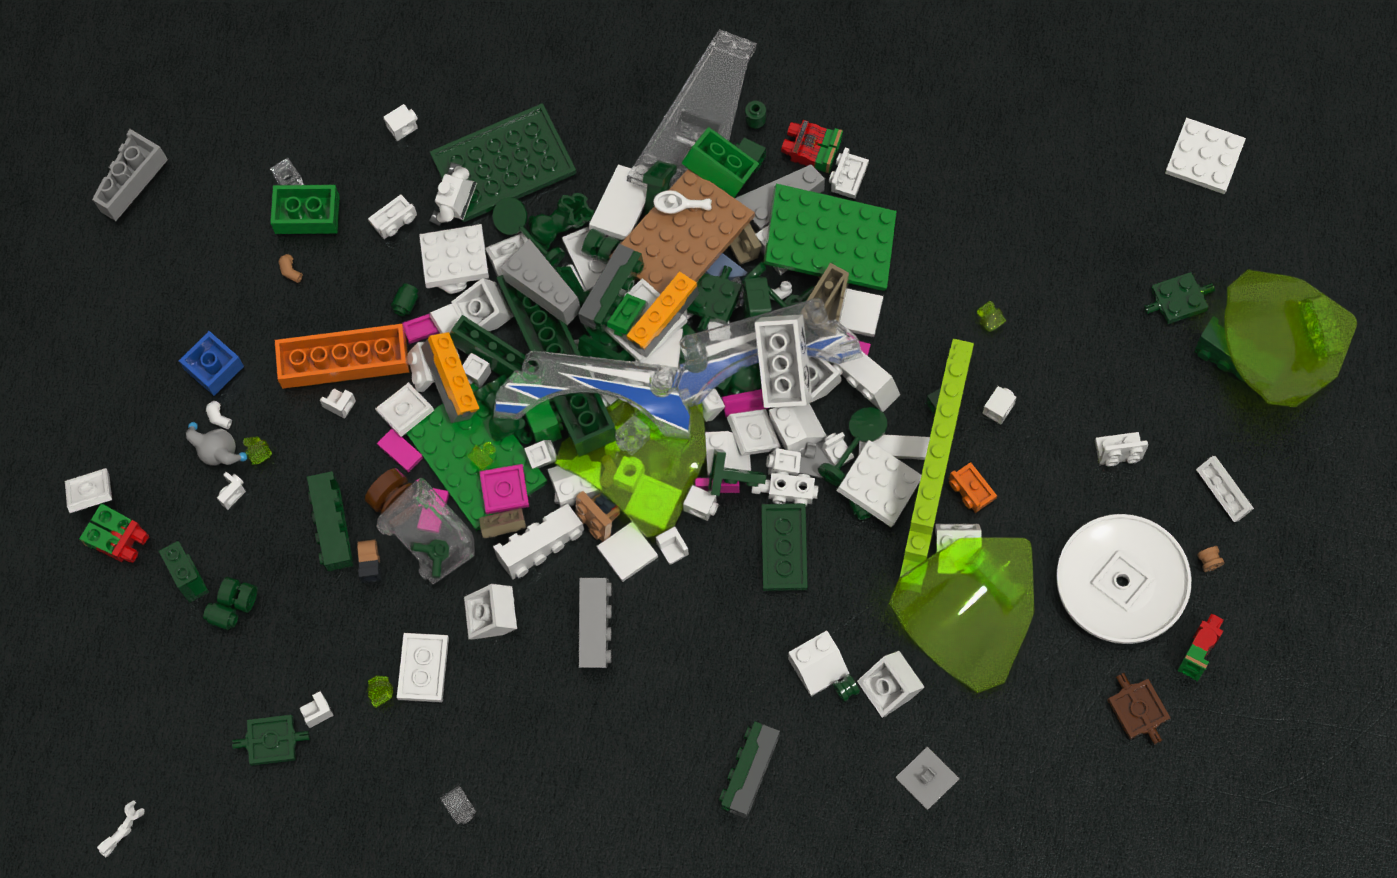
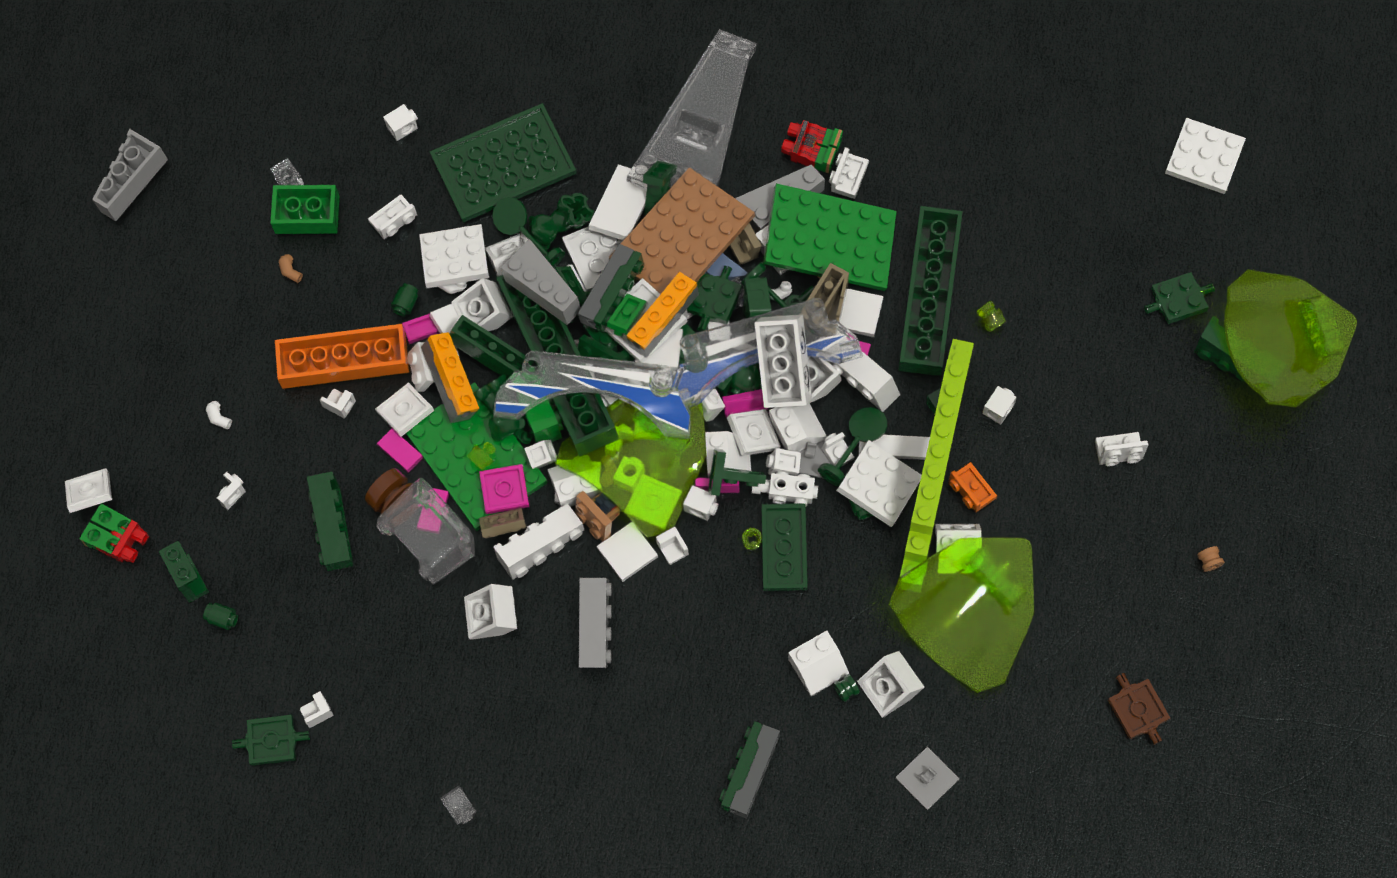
white piece [97,801,144,858] -> none
blue brick [179,331,244,396] -> none
light grey piece [186,422,247,465] -> none
dark green wheel [217,577,258,613] -> none
clear neon green piece [243,436,272,464] -> none
leg [358,539,382,583] -> none
clear neon green piece [367,675,393,708] -> none
white plate [397,633,449,702] -> none
dark green piece [411,539,449,578] -> none
white torso [429,162,477,226] -> none
white brick [462,353,491,388] -> none
dark green wheel [581,229,620,264] -> none
clear brick [615,415,650,455] -> none
white piece [653,190,712,214] -> none
green brick [681,127,759,198] -> none
dark green brick [735,138,766,173] -> none
dark green brick [745,101,766,129] -> none
white dish [1056,514,1191,644] -> none
hips [1178,614,1223,681] -> none
white plate [1196,456,1254,522] -> none
none -> clear neon green bush [742,528,762,550]
none -> dark green brick [898,206,963,376]

